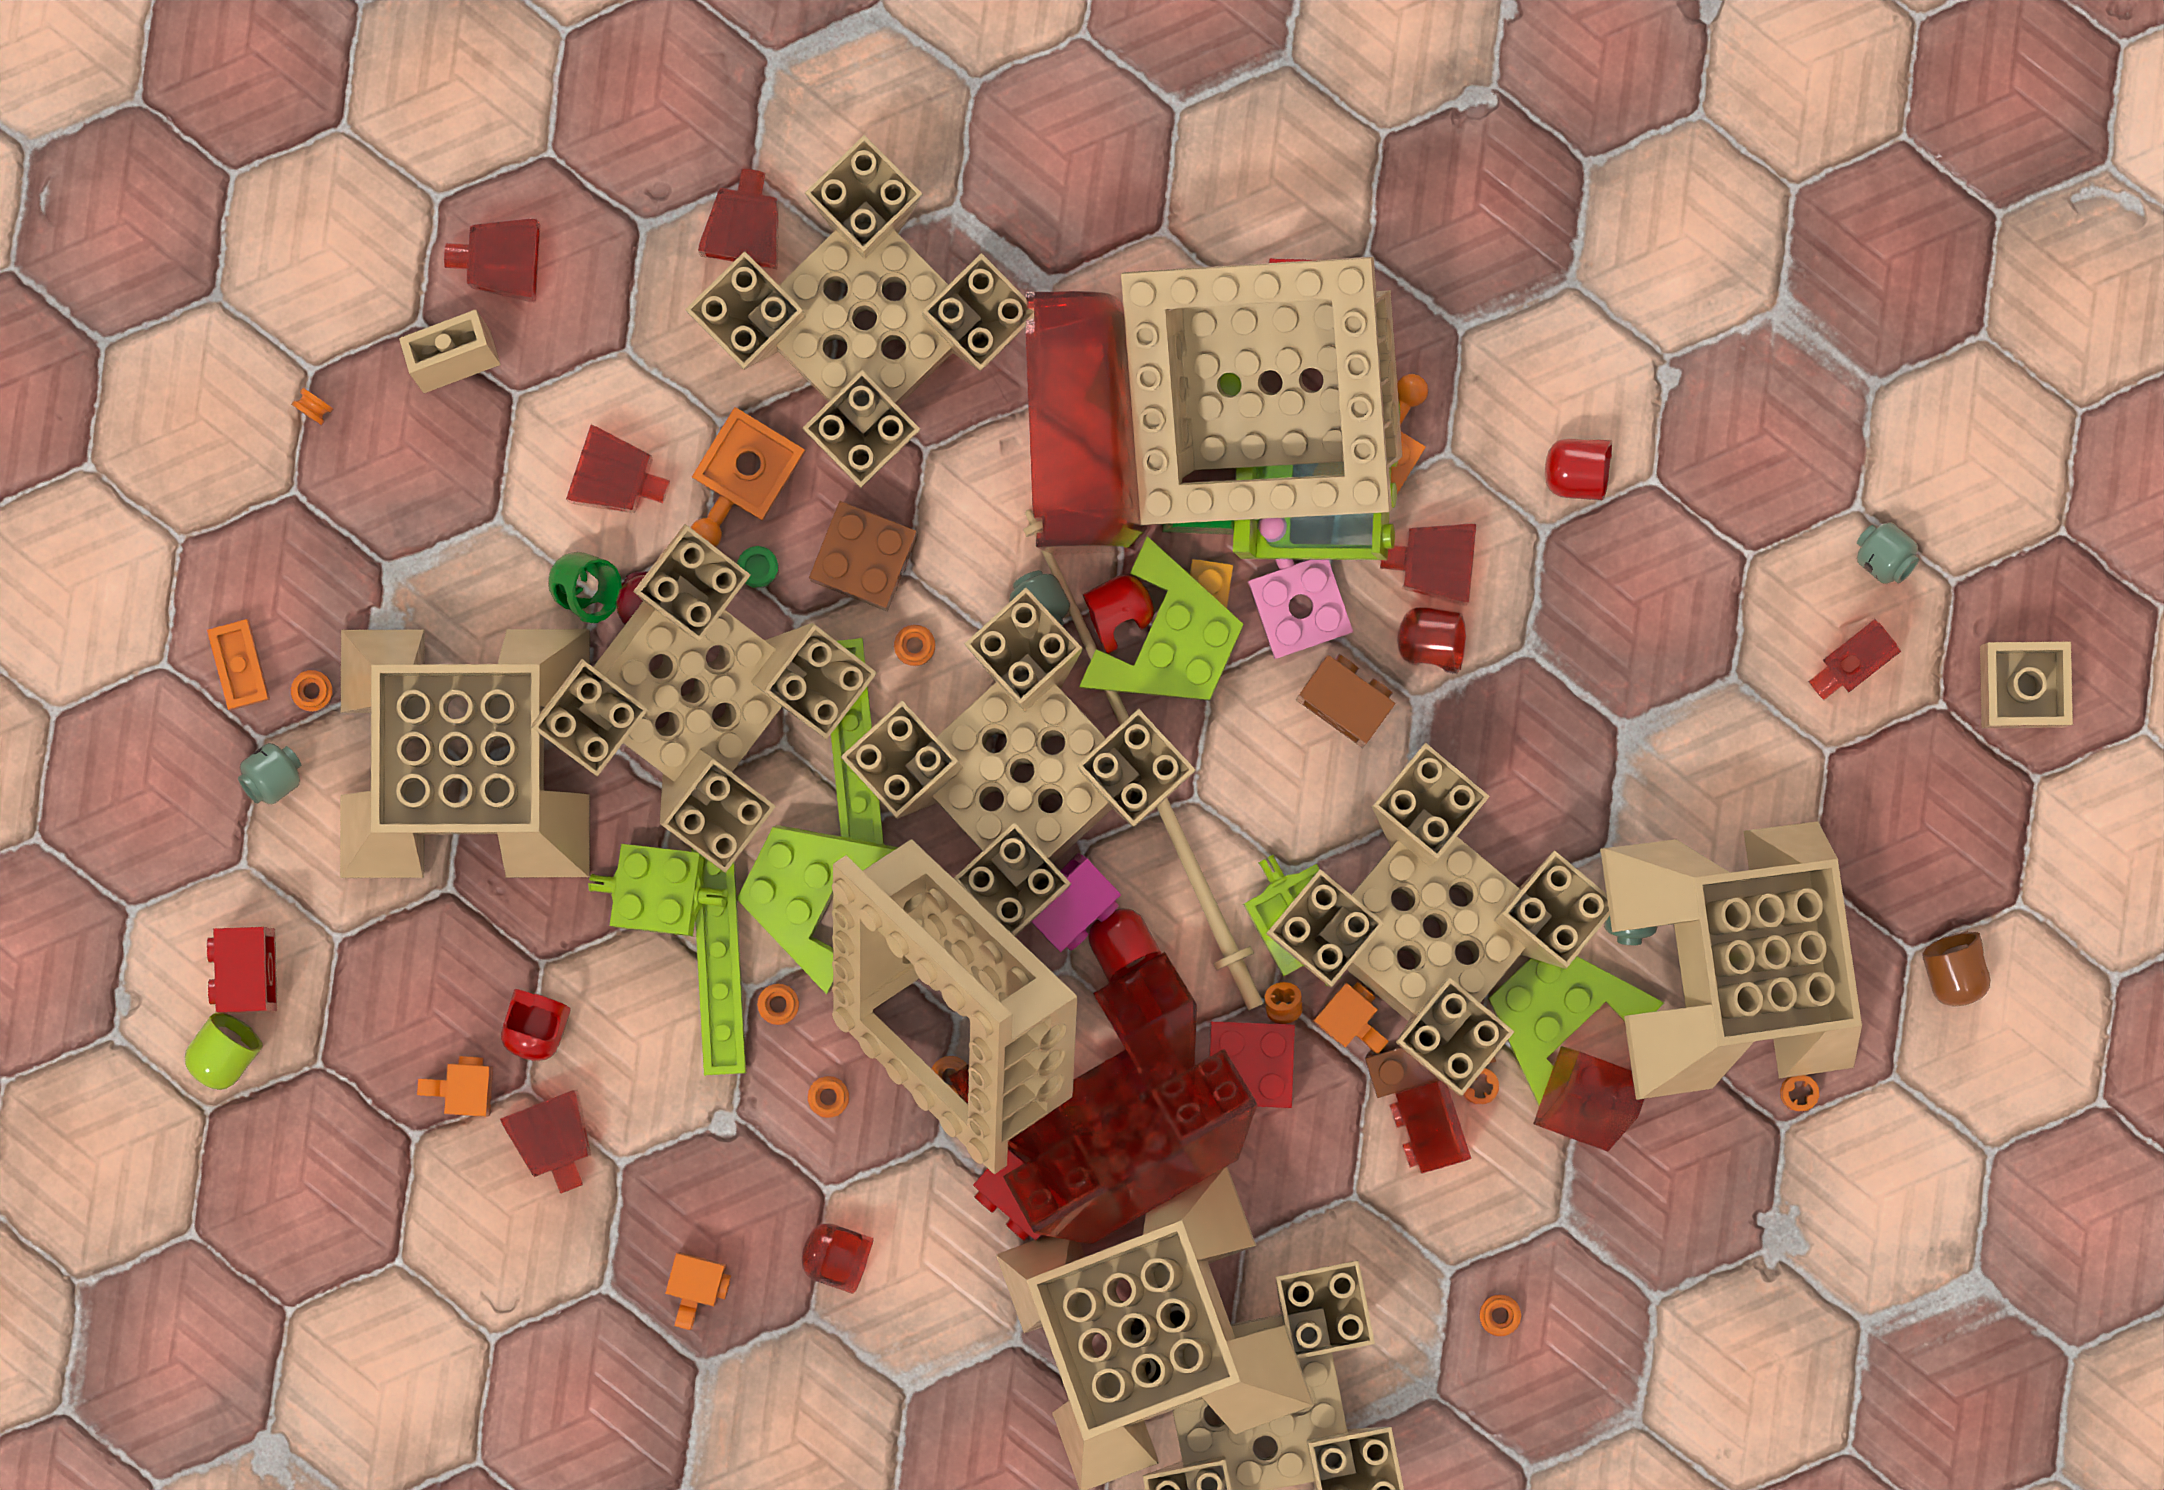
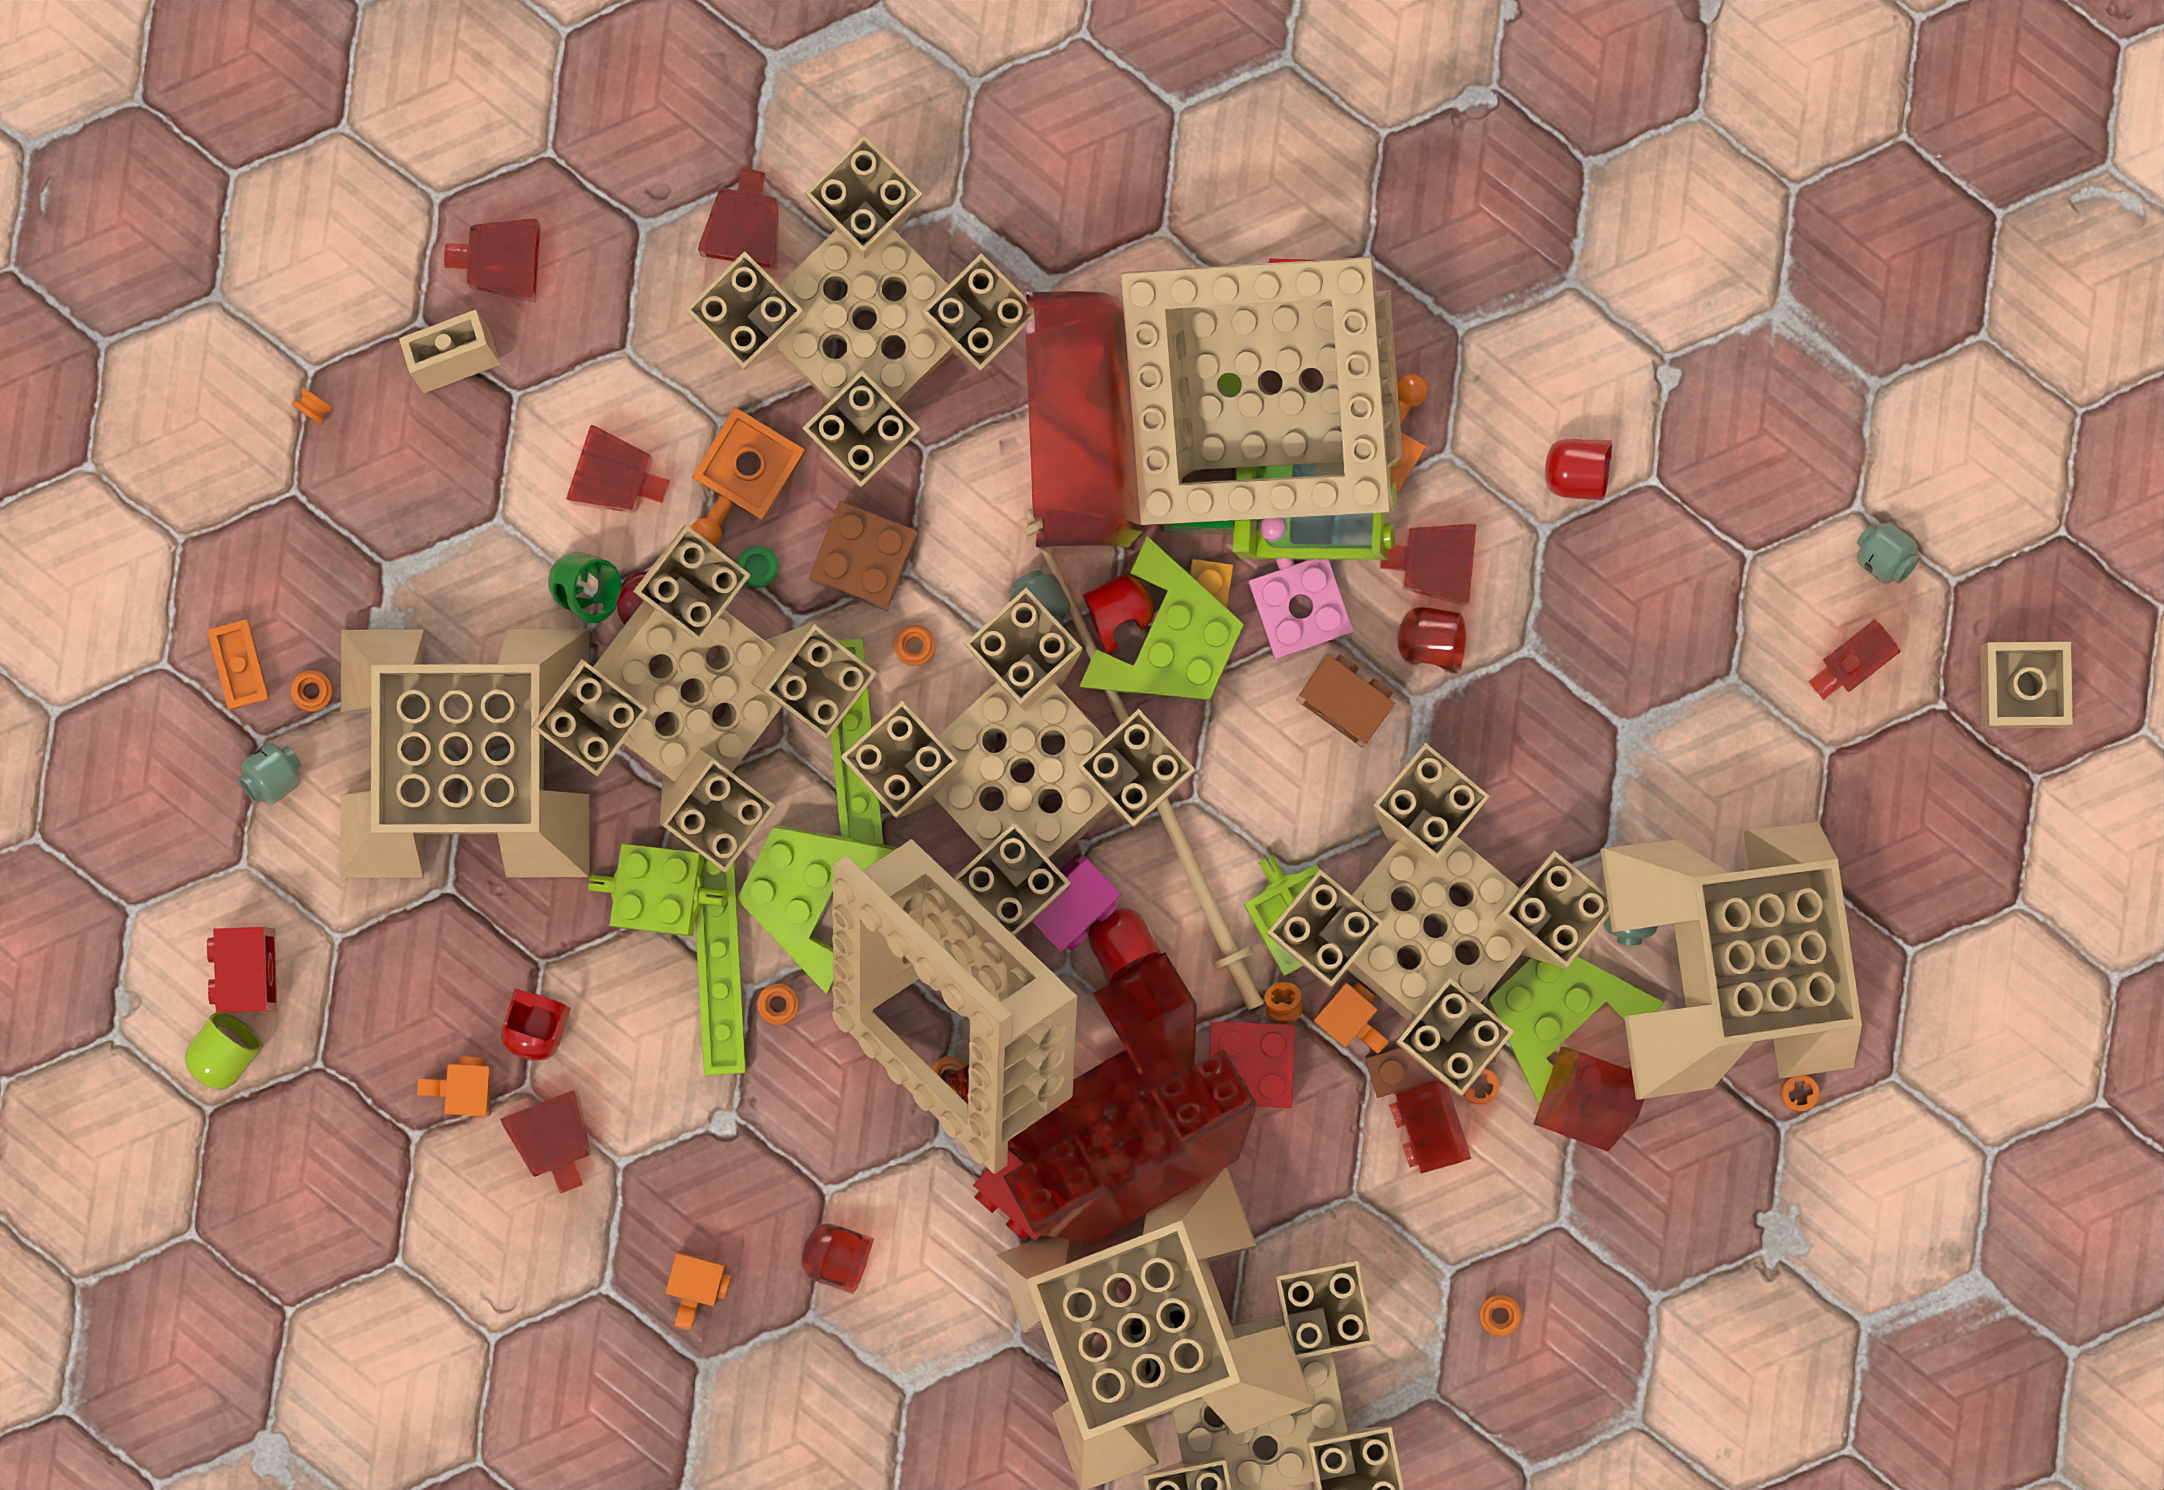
orange plate [808,1076,849,1118] -> none
dark orange helmet [1922,931,1991,1007] -> none

